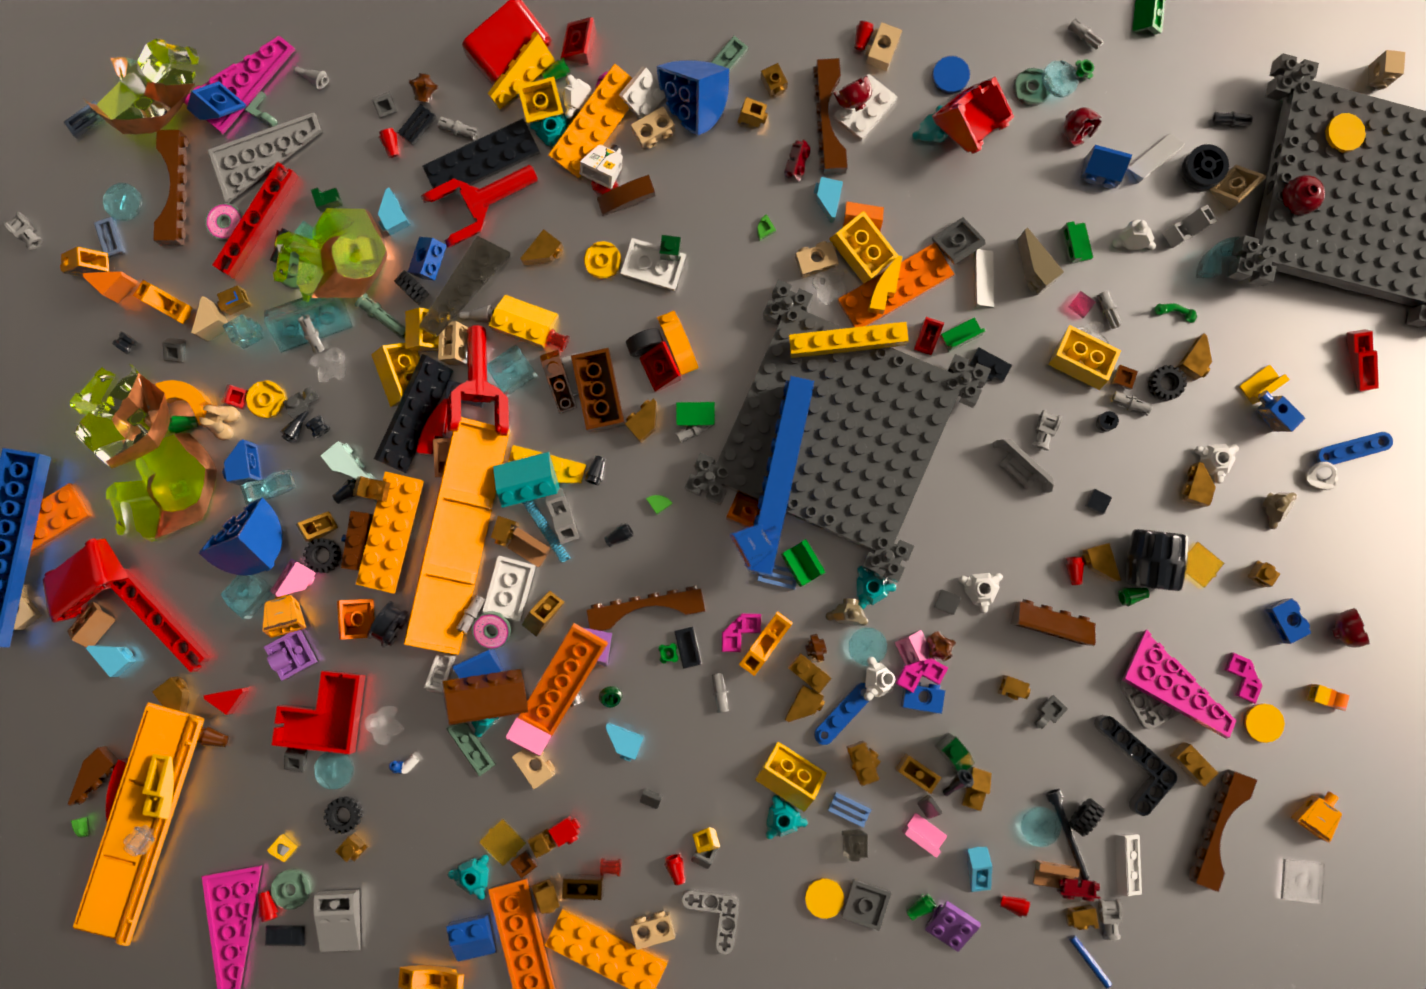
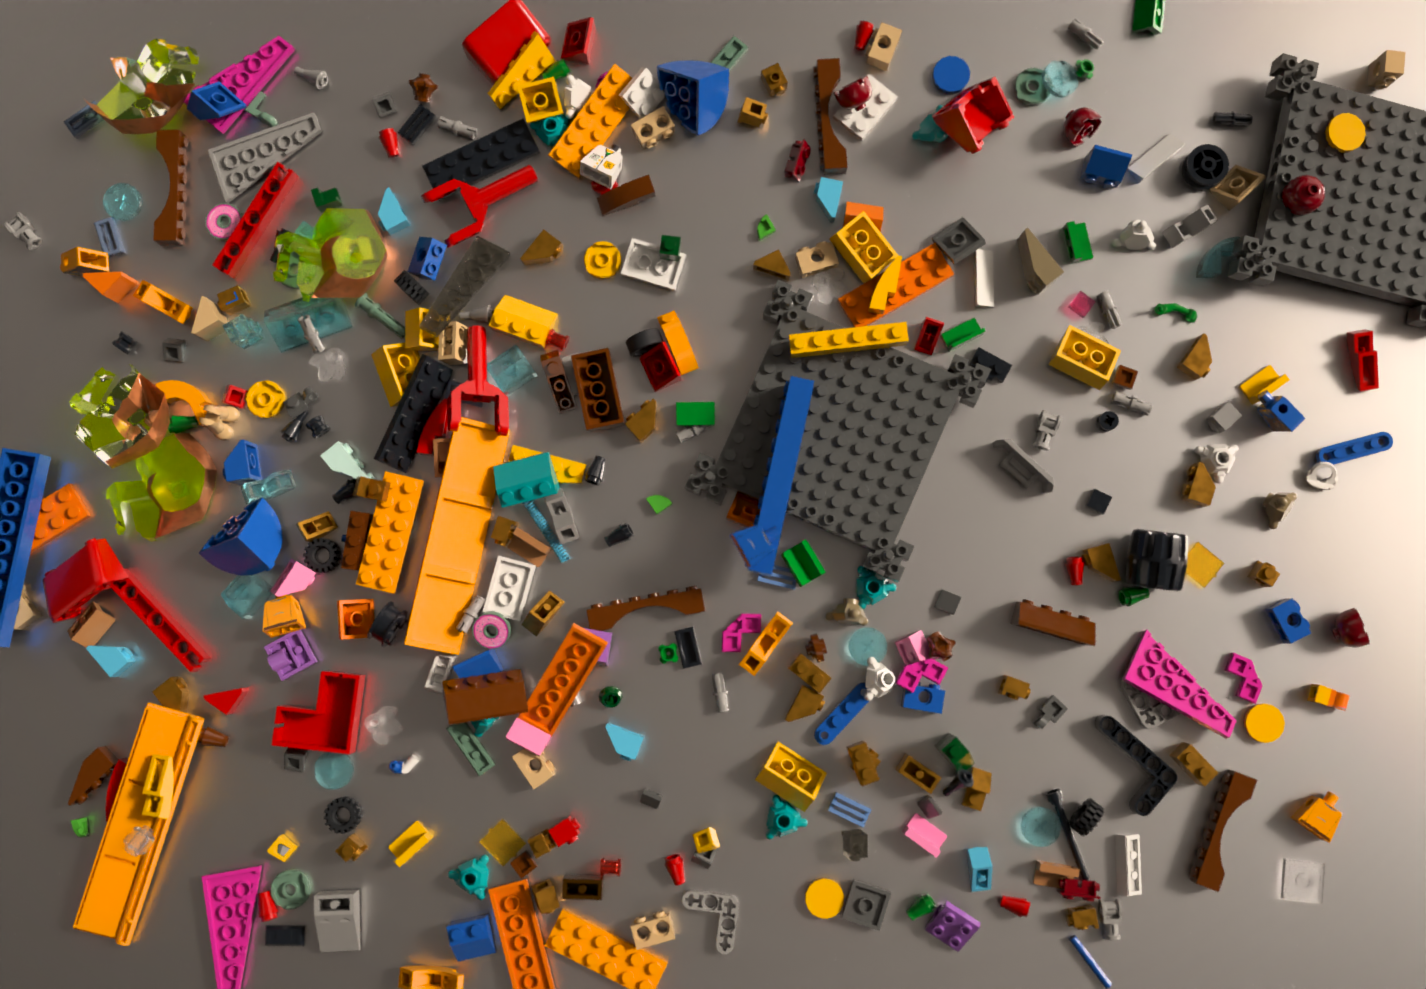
white rock [959,573,1003,614] -> none
black tyre [1148,365,1187,401] -> none
none -> yellow panel [388,821,433,867]
none -> pearl gold slope [753,249,791,281]
none -> light grey brick [1206,402,1242,433]

